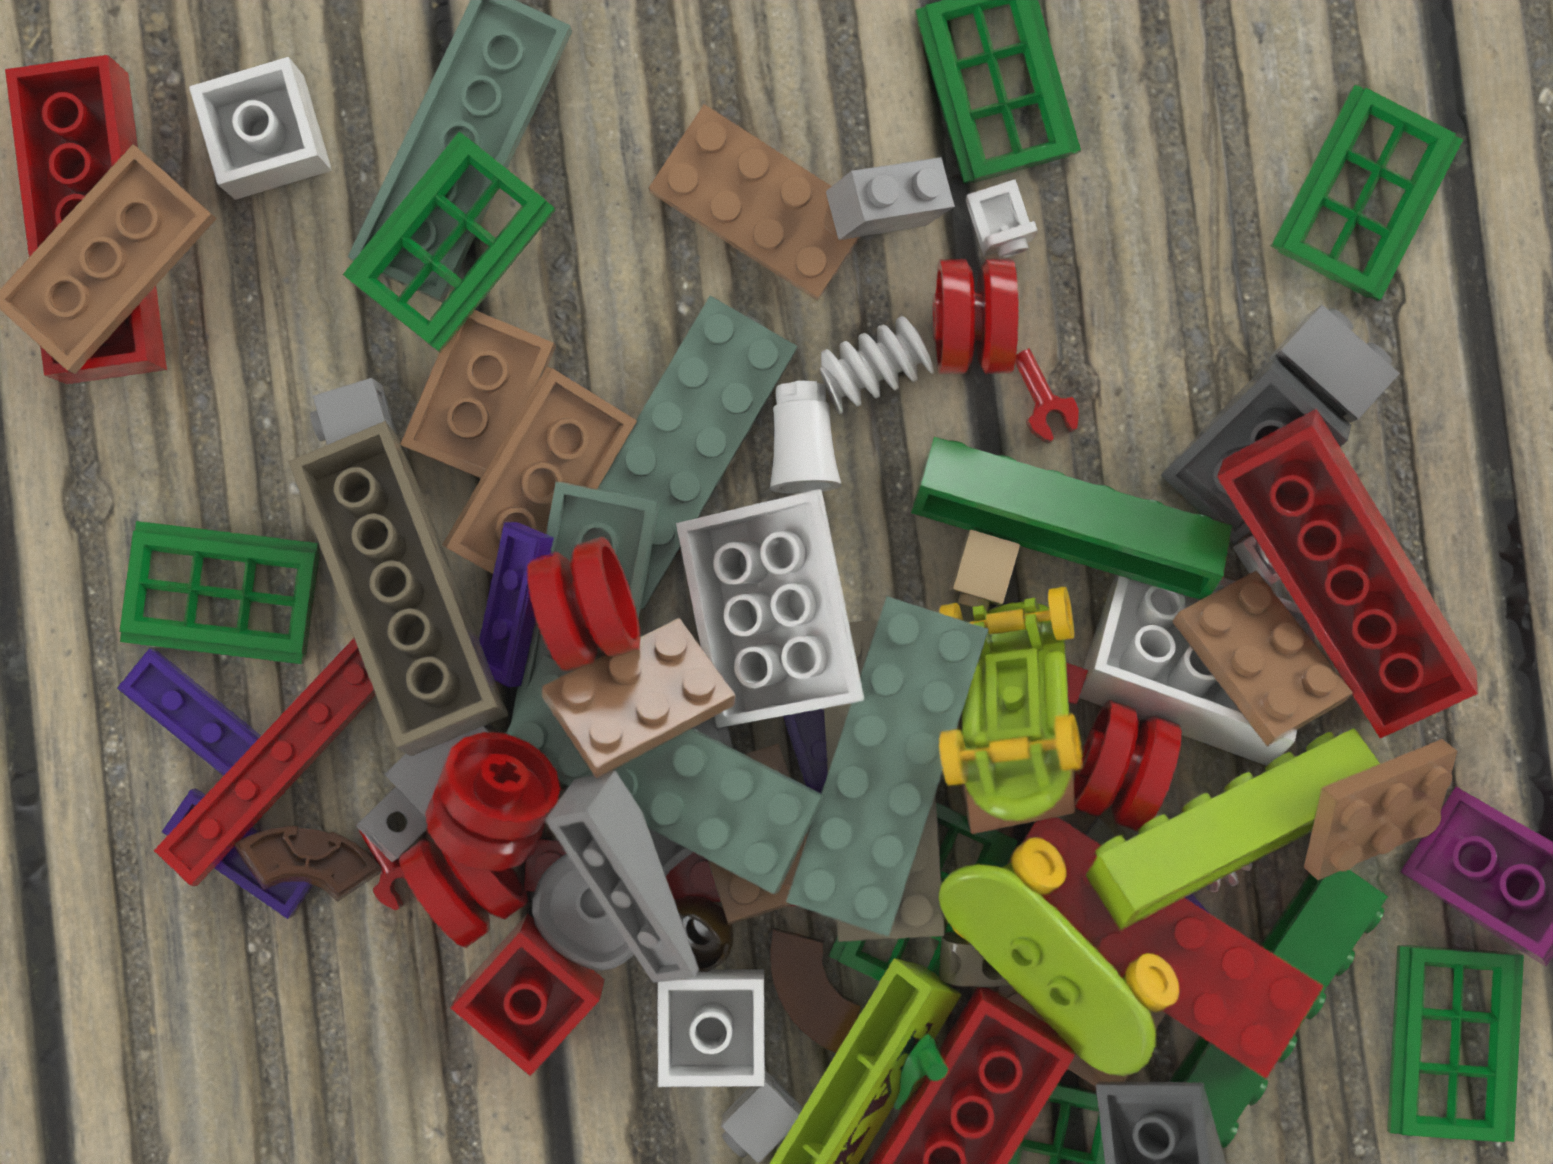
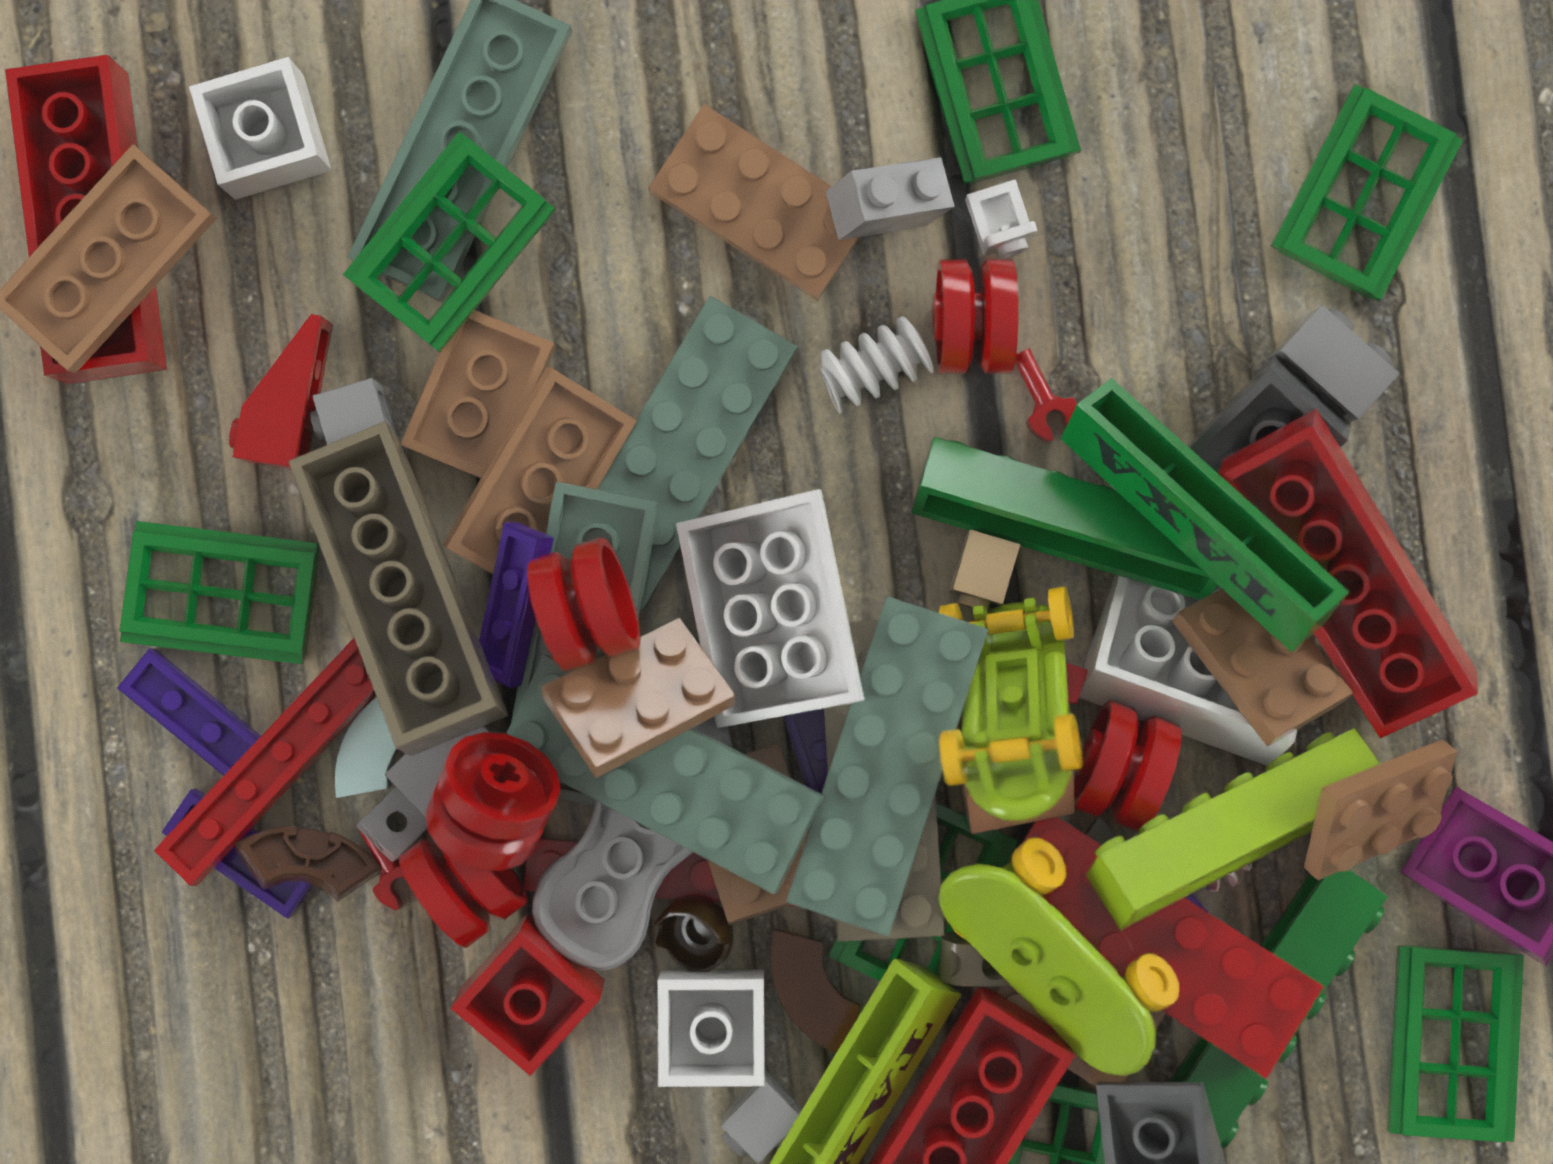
light grey slope [545,770,699,983] -> none
white plant [770,381,841,494] -> none
green bar [893,1034,948,1110] -> none
none -> red slope [229,314,333,470]
none -> light aqua tile [335,697,398,798]
none -> green brick [1061,378,1349,653]

